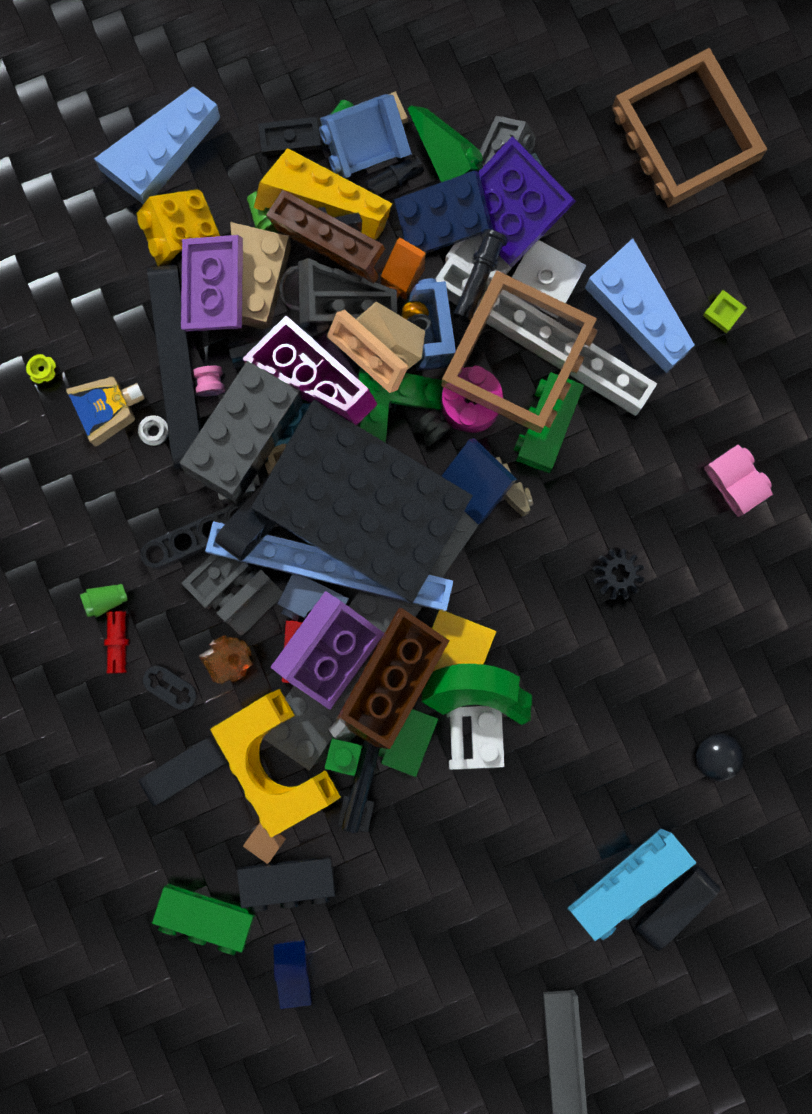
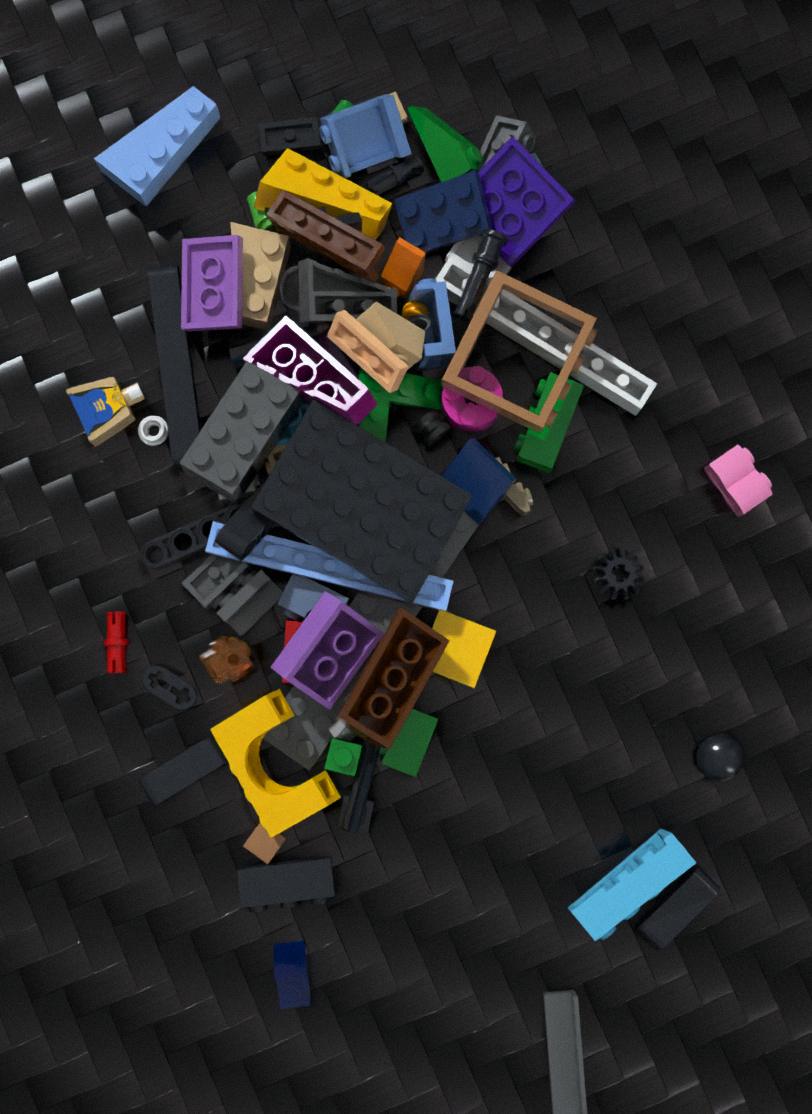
neon yellow plate [26,354,56,384] -> none
bright green cone [80,584,128,618] -> none
yellow bracket [137,189,220,266] -> none
green brick [152,884,256,955] -> none
bright pink wheel [192,366,225,397] -> none
green arch [421,664,532,725] -> none
white plate [447,706,504,769] -> none
white plate [512,240,586,319] -> none
light blue wedge [585,239,694,373] -> none
medium nougat window [612,48,767,208] -> none
lime plate [703,290,747,333] -> none

